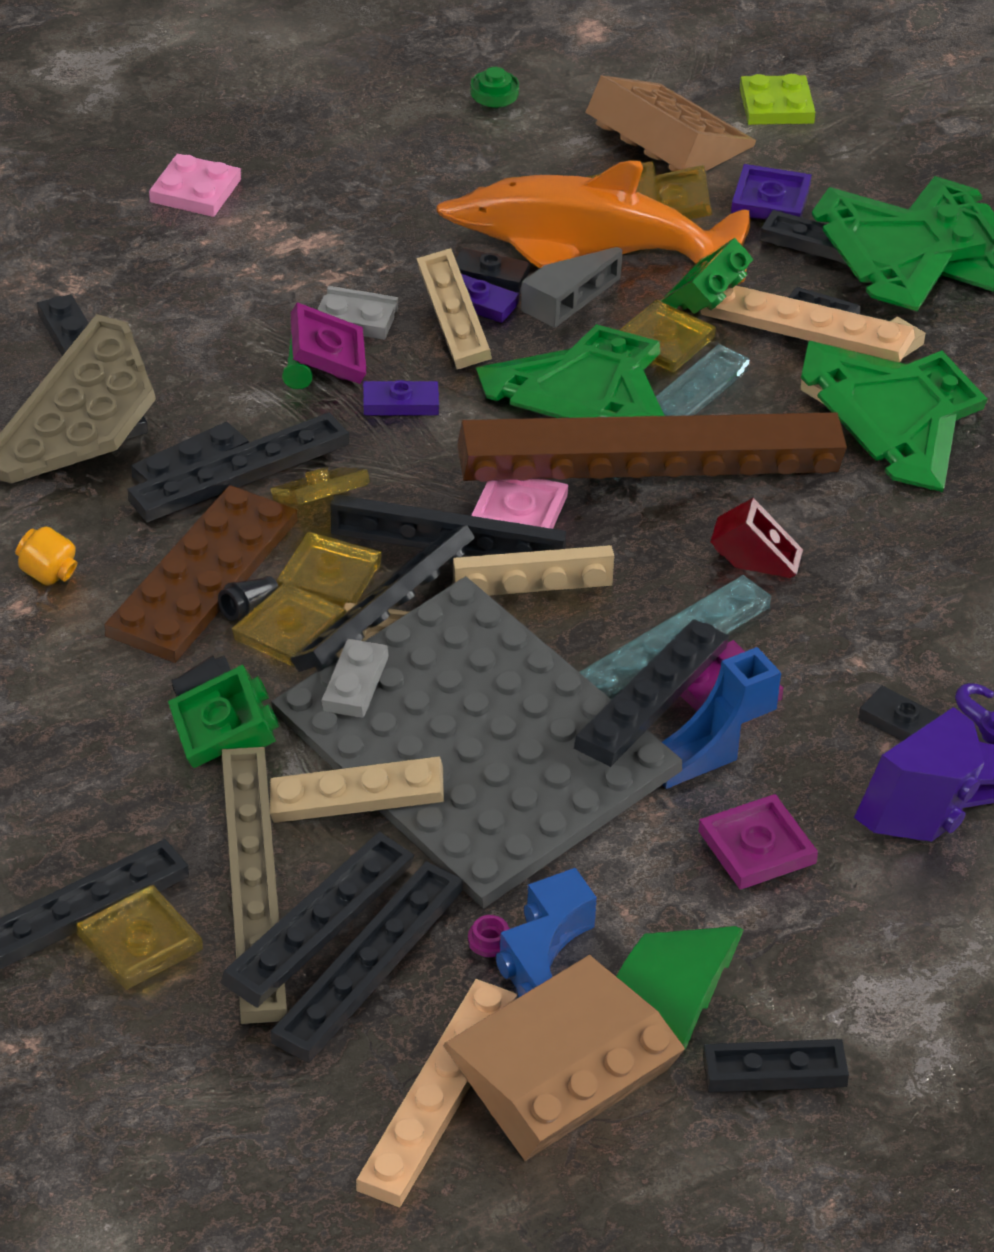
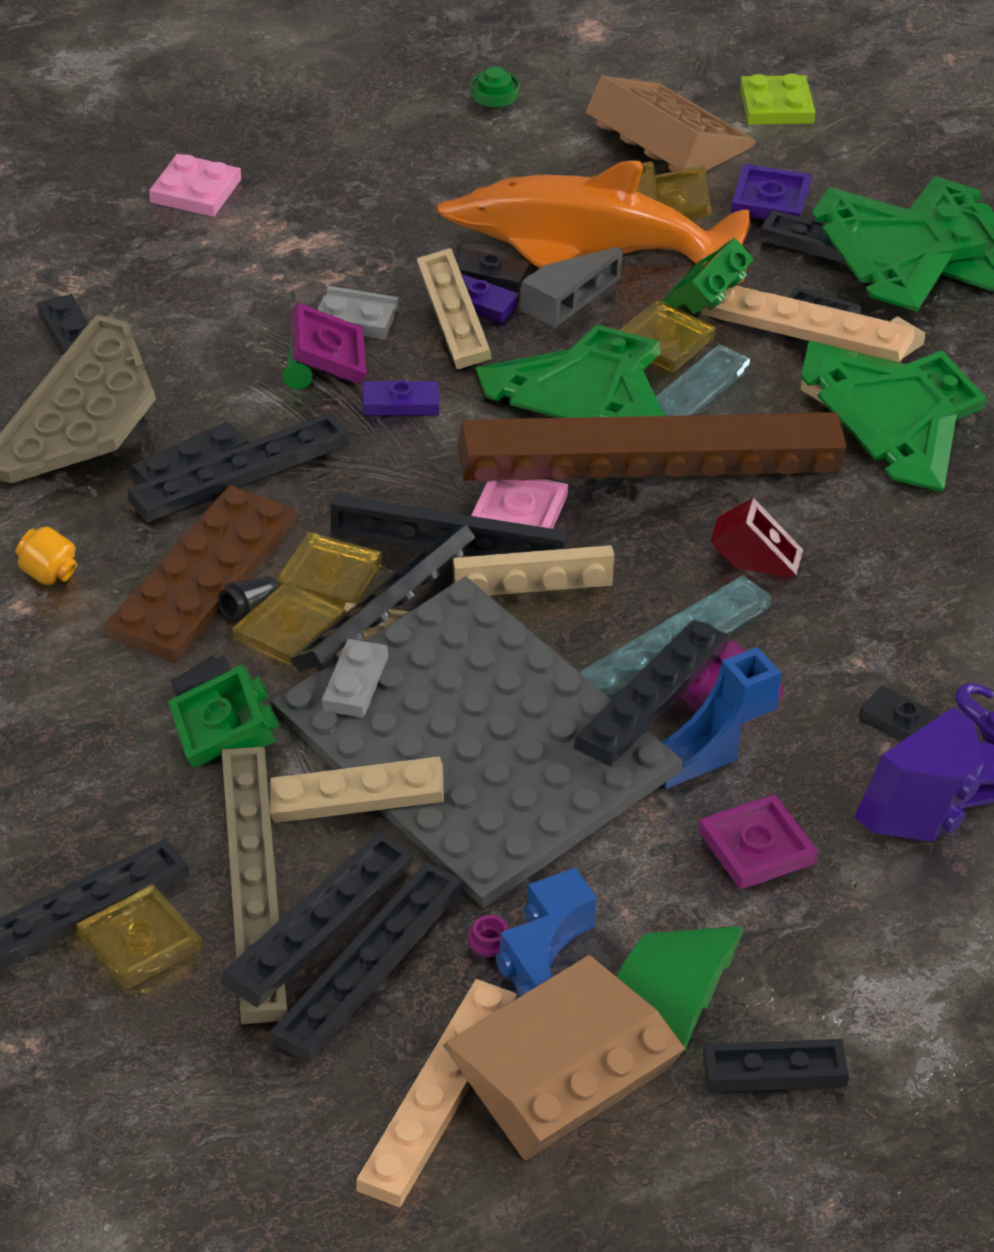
clear yellow plate [270,467,370,505] -> none

